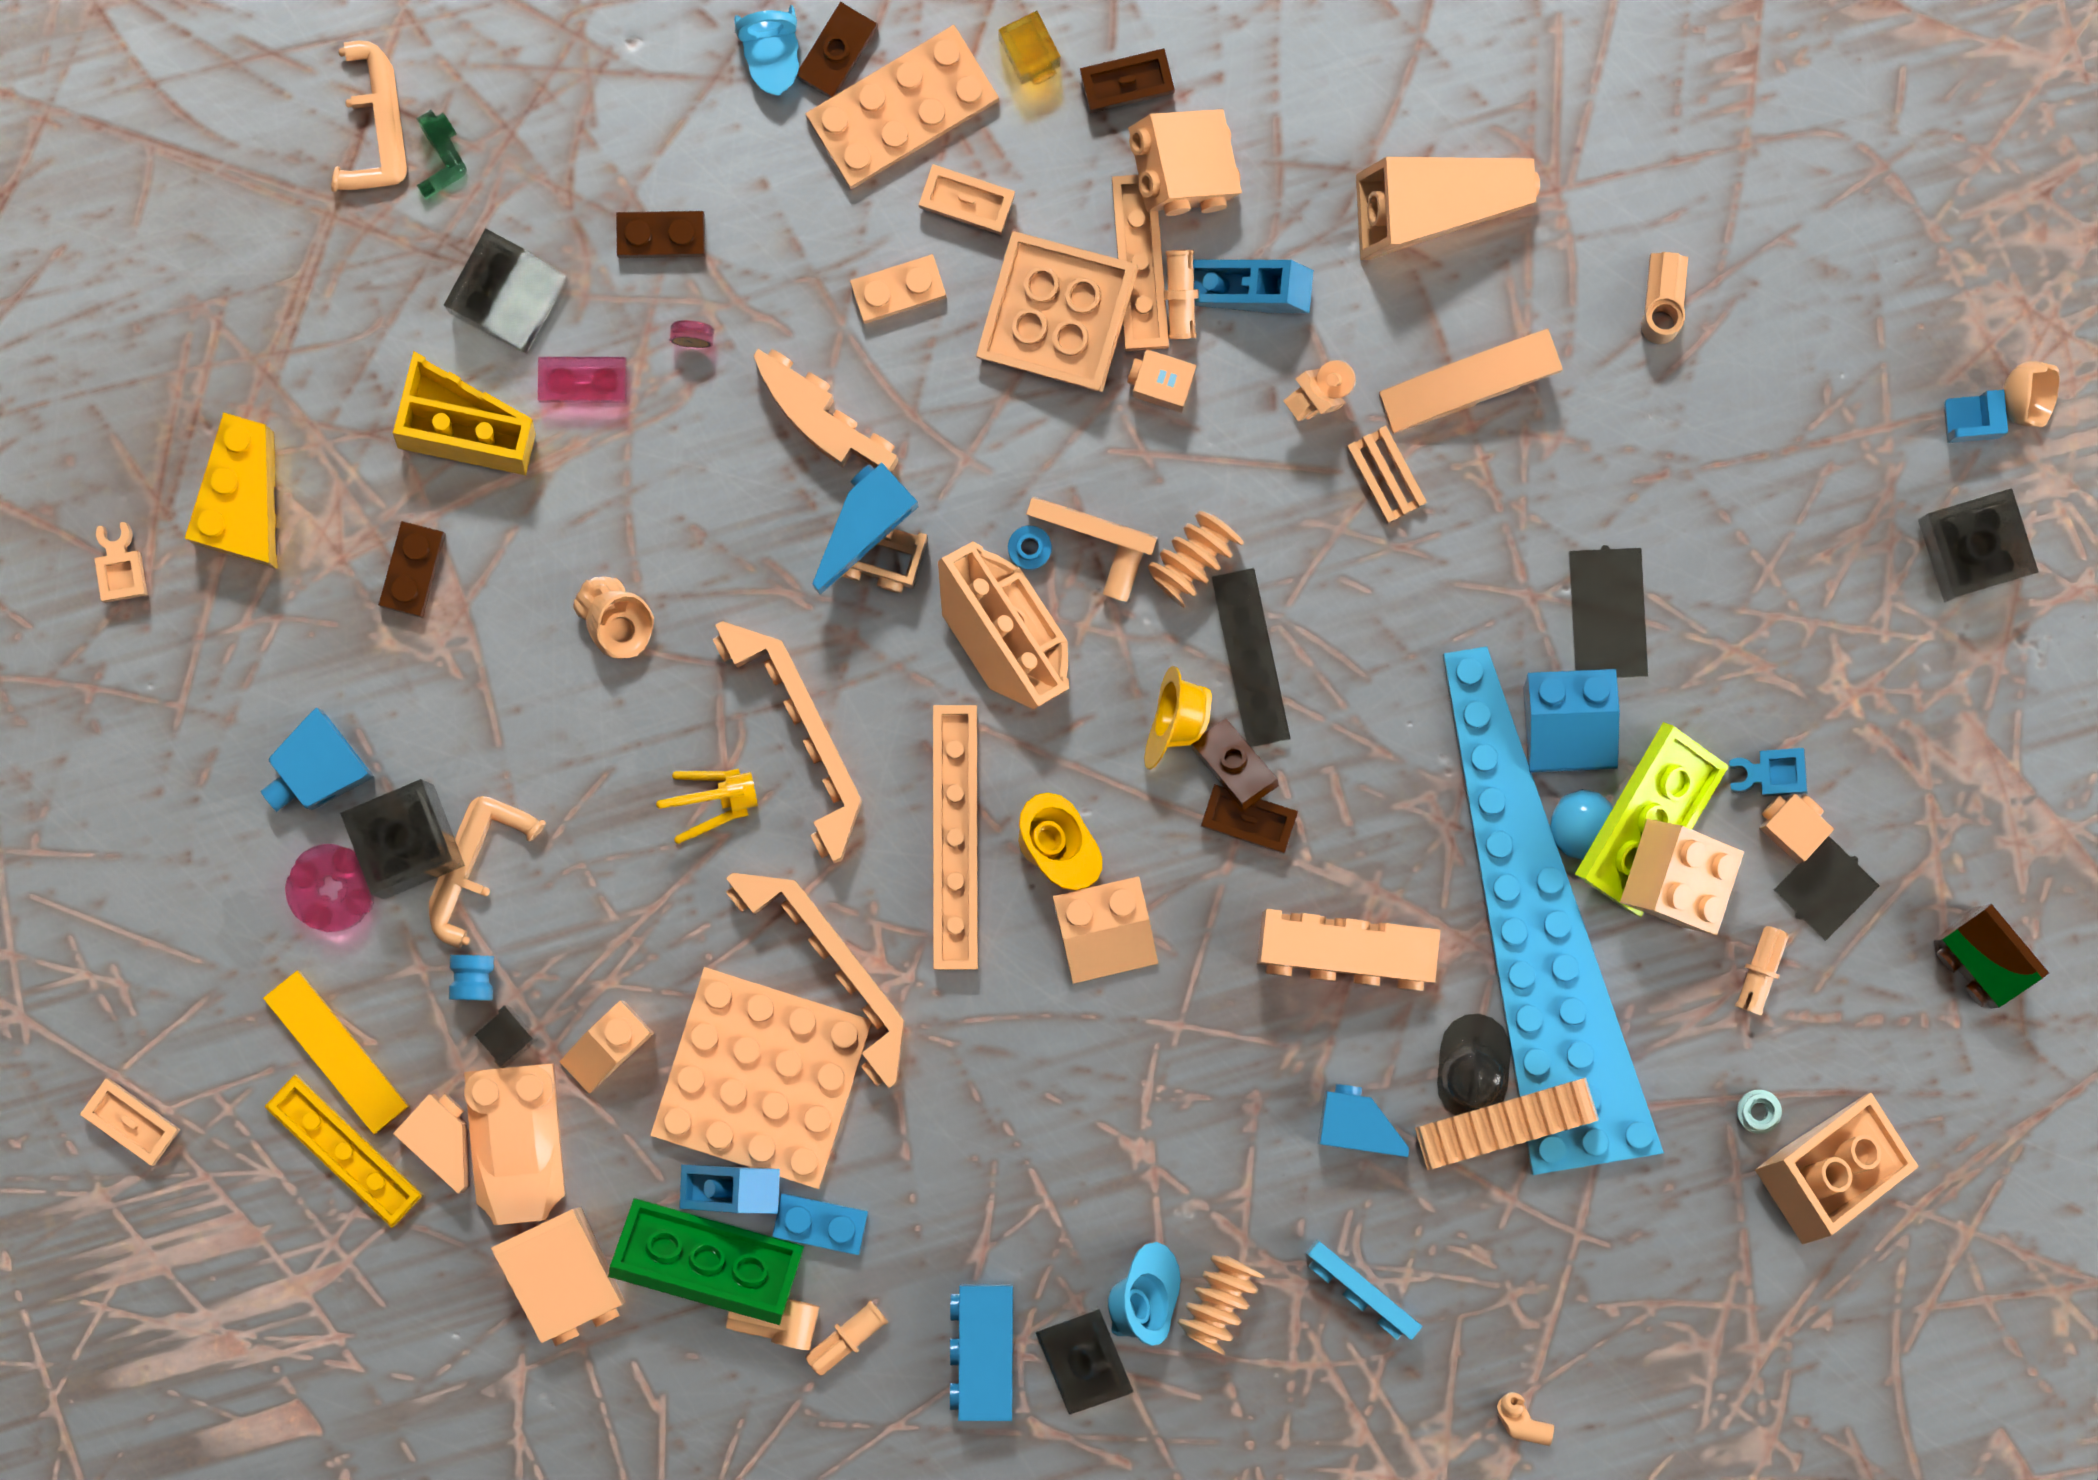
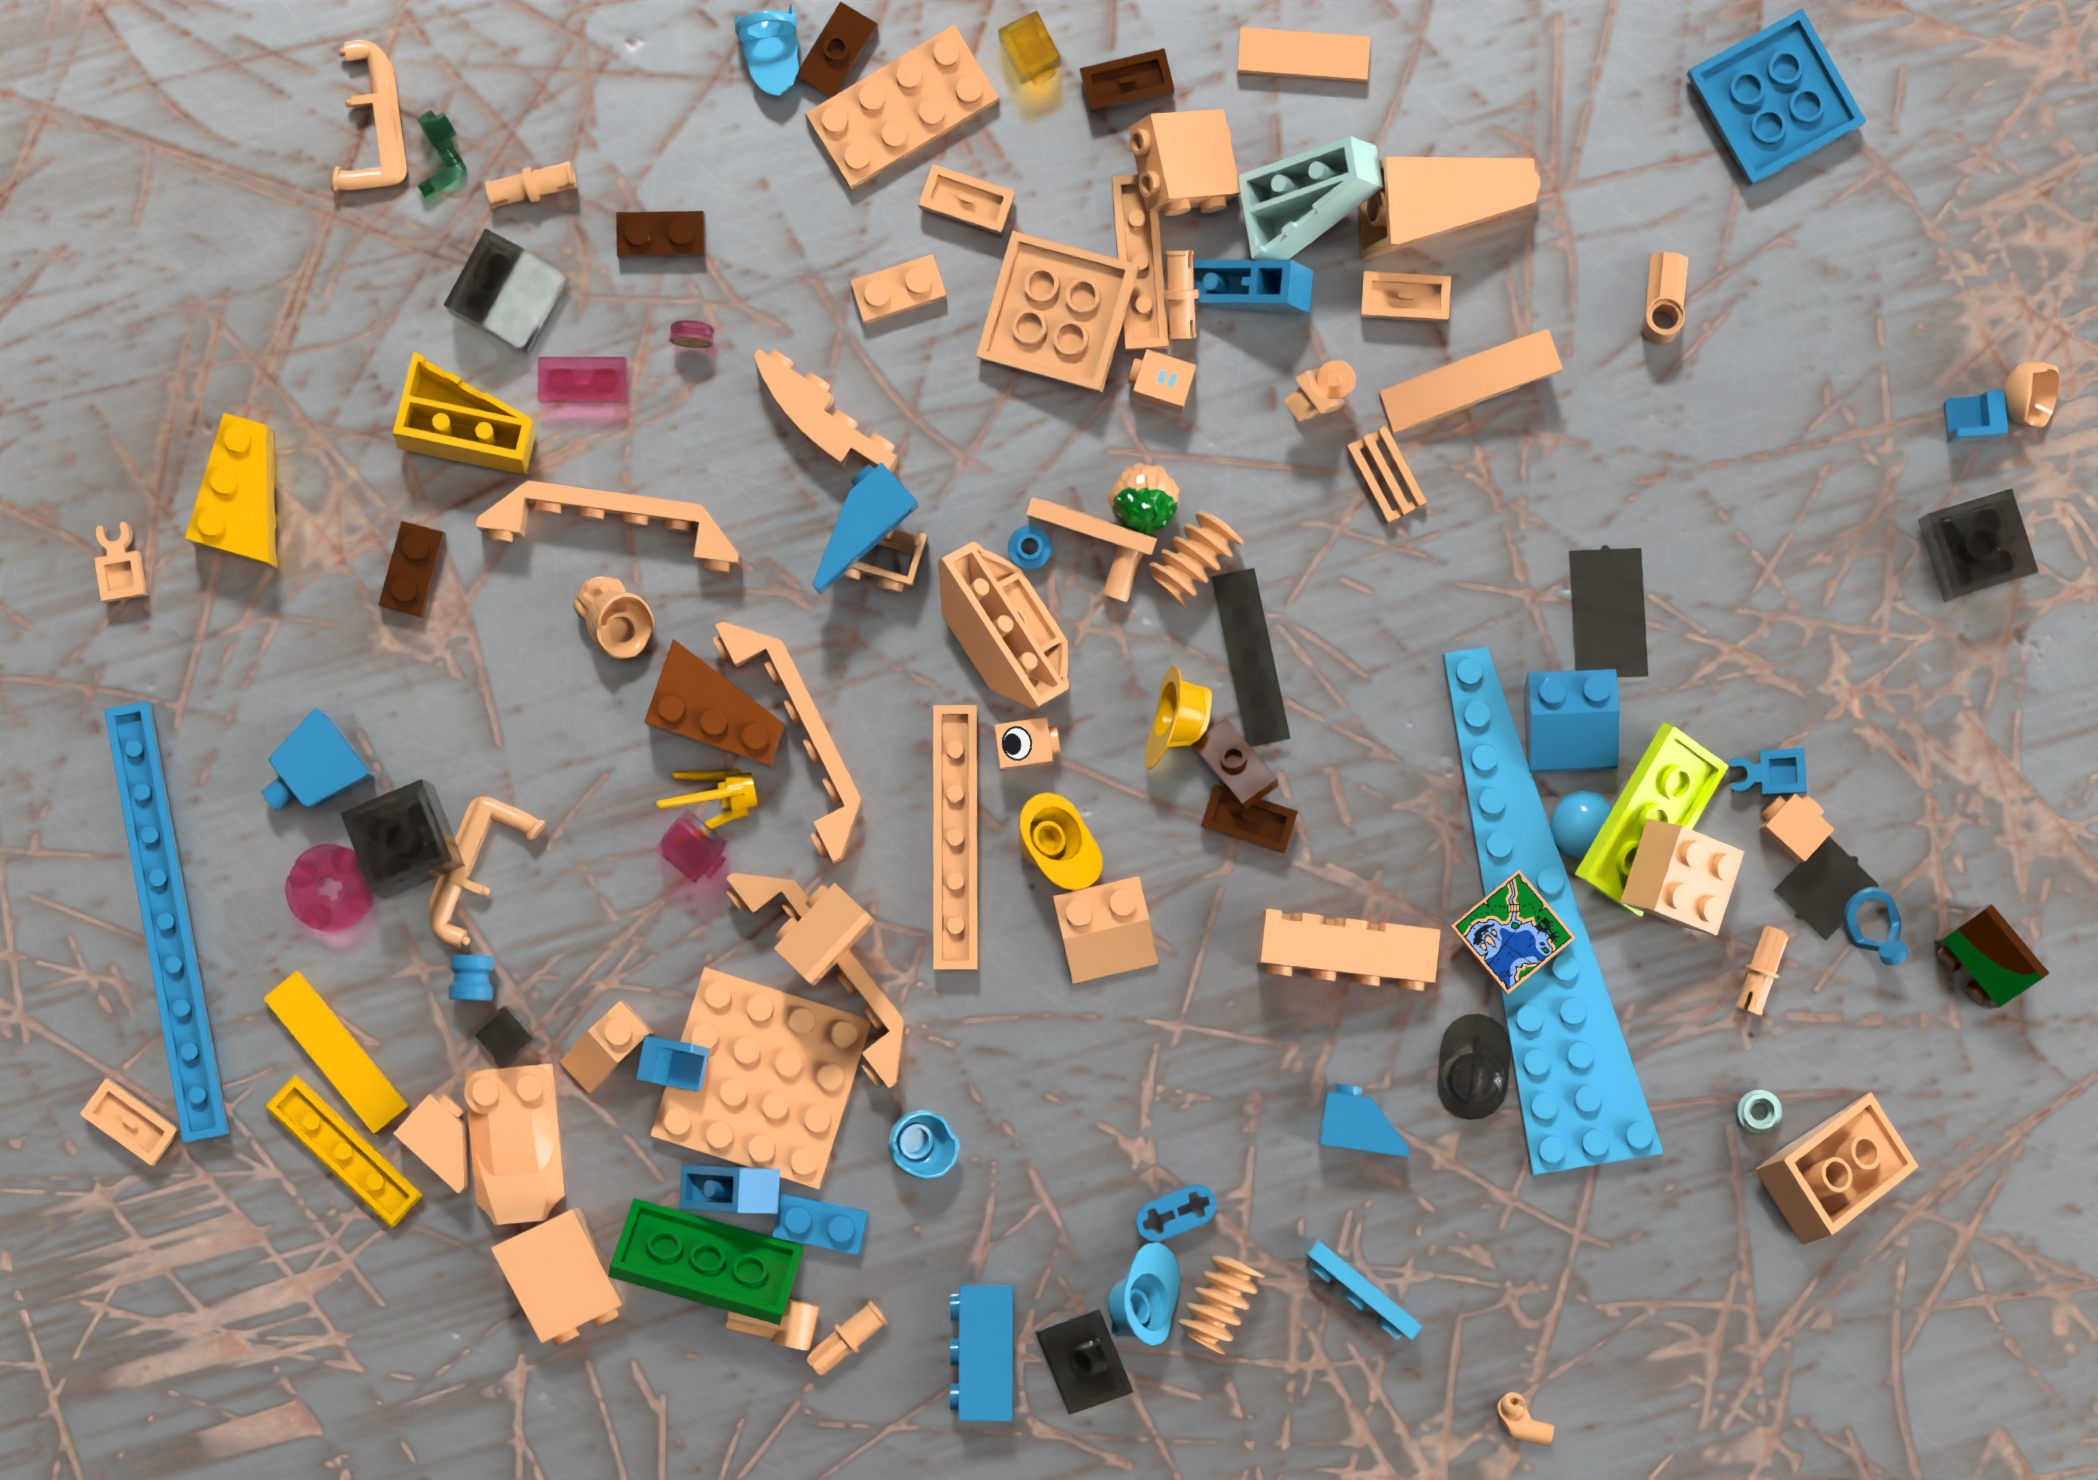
light nougat gear [1415,1077,1599,1170] -> none
none -> dark azure plate [104,701,230,1143]
none -> light nougat slope [476,480,742,573]
none -> light nougat pin [485,161,577,208]
none -> dark azure panel [636,1036,710,1091]
none -> dark orange wedge [644,639,787,769]
none -> clear pink brick [655,808,727,883]
none -> light nougat slope [774,883,875,986]
none -> medium azure hair [888,1110,959,1180]
none -> light nougat brick [994,717,1060,771]
none -> green piece [1108,463,1180,535]
none -> dark azure beam [1135,1184,1217,1242]
none -> light nougat tile [1237,27,1370,83]
none -> light aqua wedge [1238,136,1384,260]
none -> light nougat plate [1360,271,1451,322]
none -> tile [1450,870,1576,995]
none -> dark azure plate [1686,9,1866,186]
none -> dark azure piece [1843,887,1909,965]

